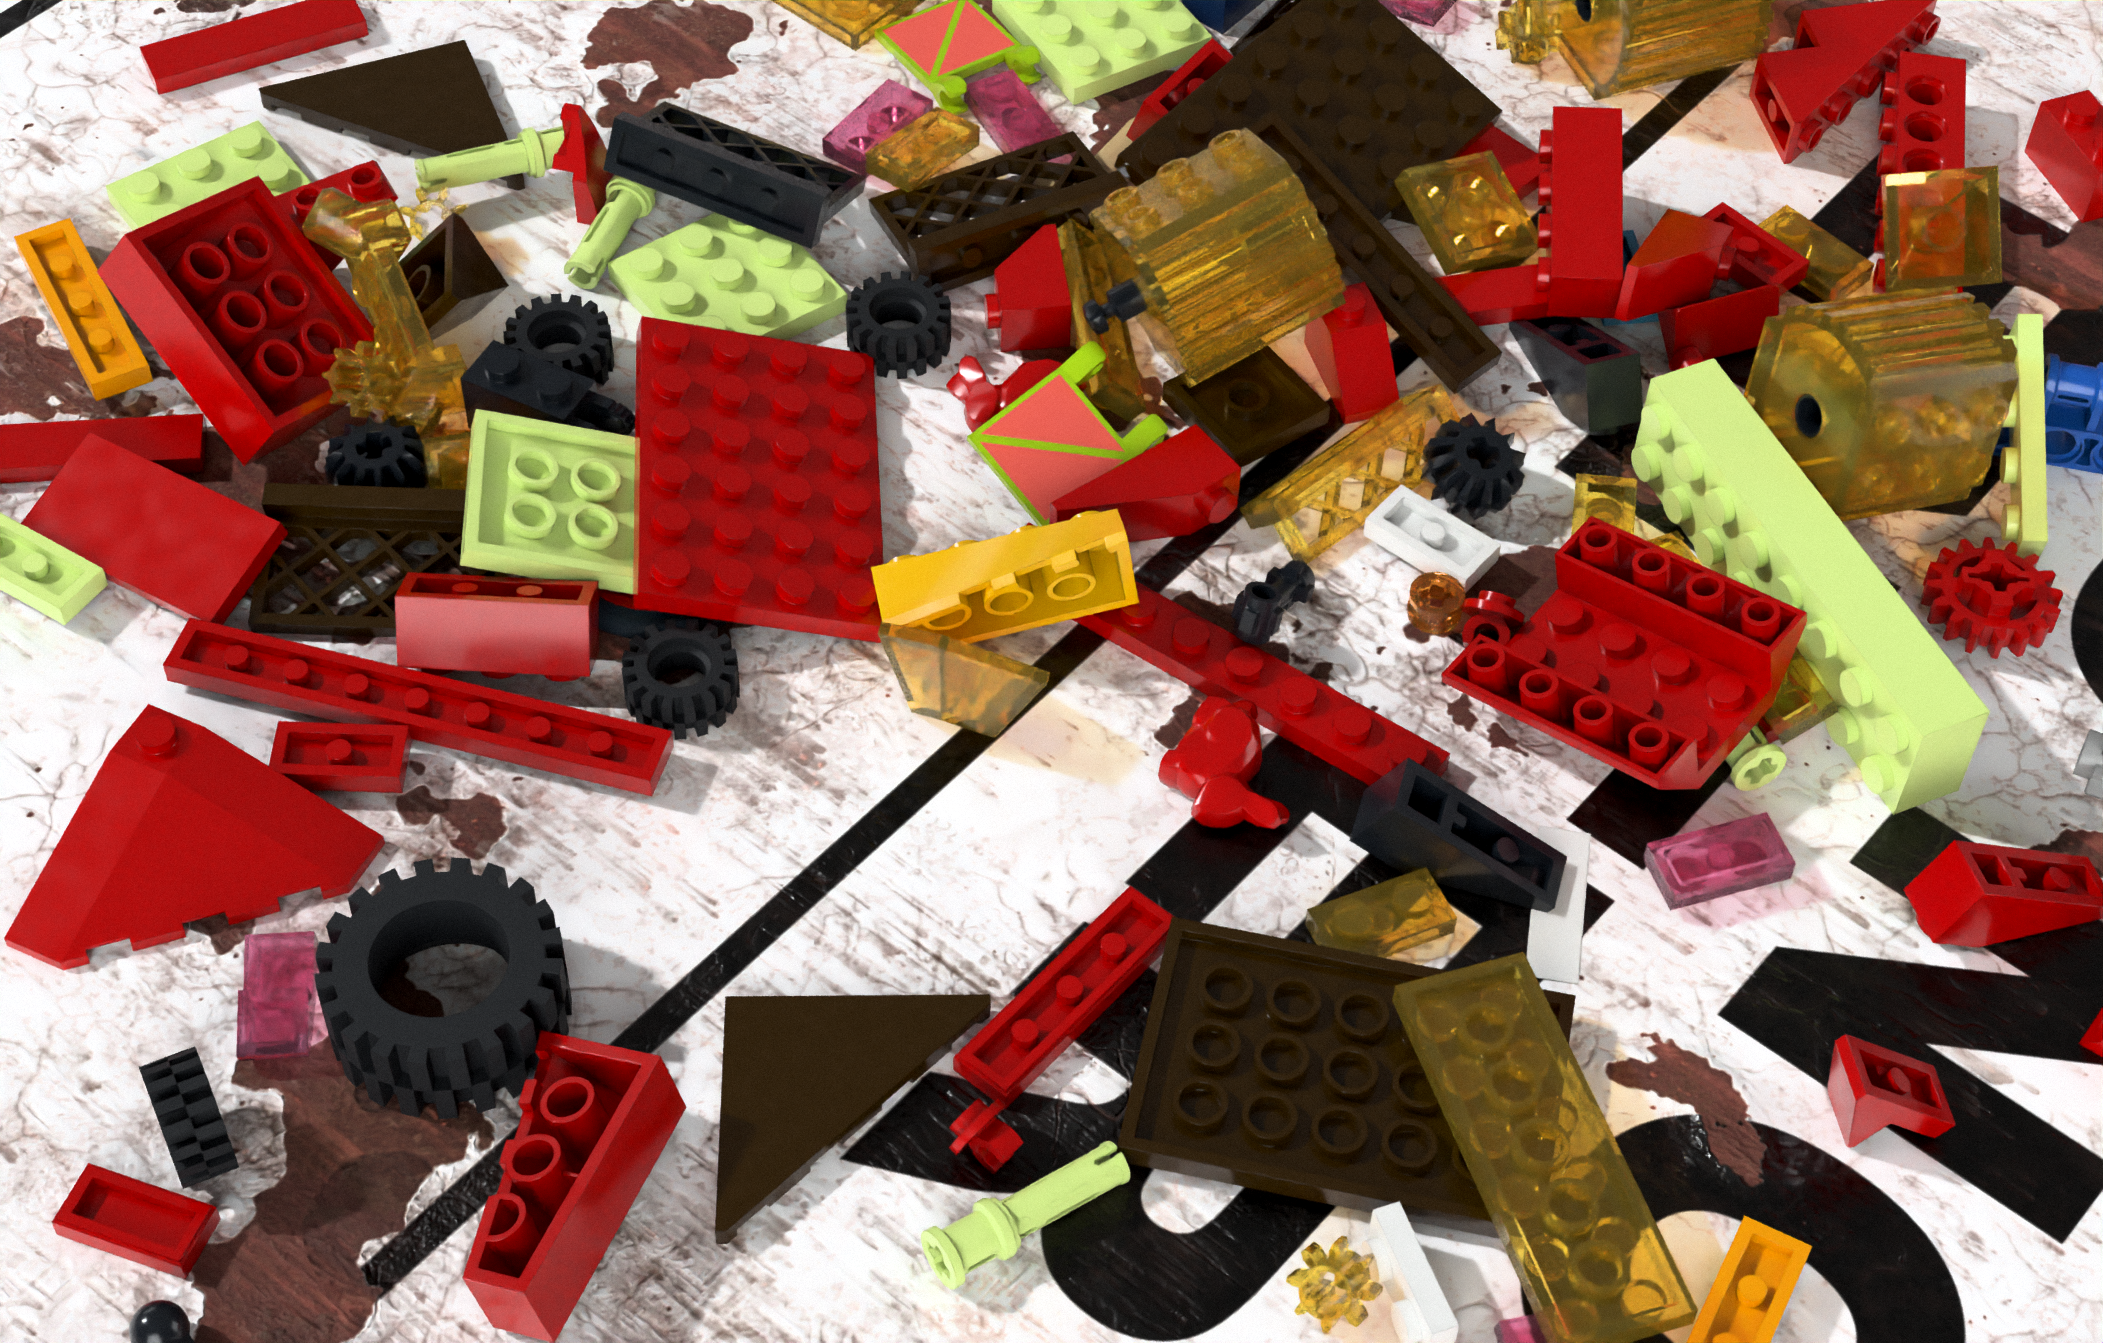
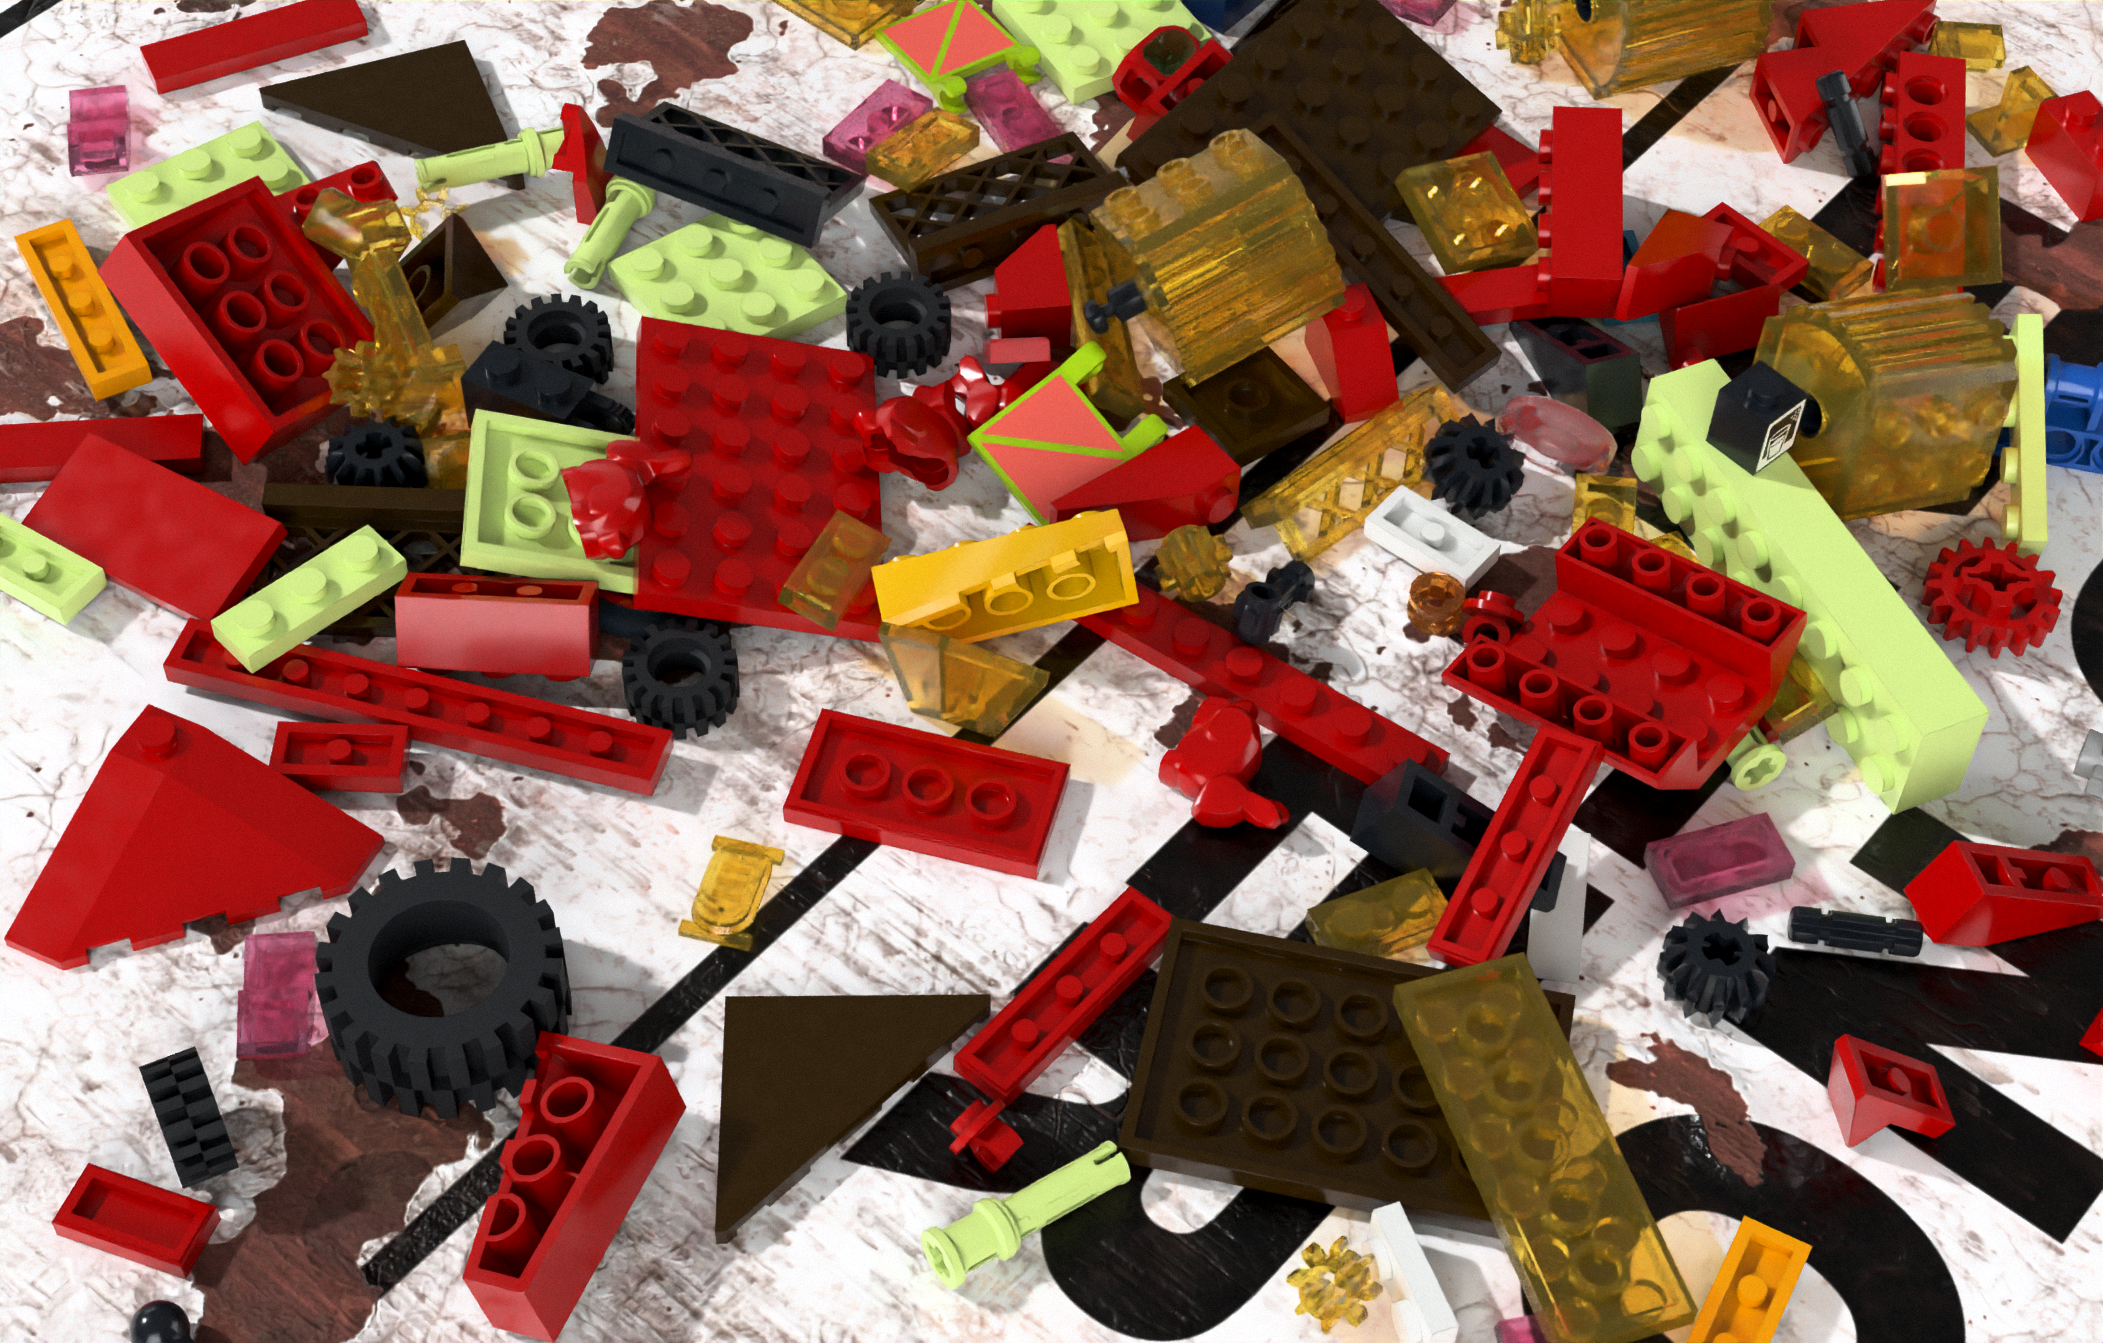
none -> clear pink slope [67,85,131,177]
none -> yellowish green plate [211,524,408,674]
none -> red animal [560,440,693,560]
none -> clear yellow piece [678,835,785,951]
none -> clear yellow plate [777,509,893,632]
none -> red tile [783,708,1071,880]
none -> red animal [852,380,972,491]
none -> tile [983,337,1051,364]
none -> rock [1111,25,1200,114]
none -> clear yellow gear [1154,525,1234,602]
none -> red tile [1425,724,1606,980]
none -> clear tile [1497,395,1618,479]
none -> black gear [1656,908,1776,1028]
none -> black brick [1706,360,1809,476]
none -> black axle [1787,906,1923,957]
none -> black axle [1815,70,1878,178]
none -> clear yellow panel [1926,20,2007,73]
none -> clear yellow panel [1965,65,2059,158]

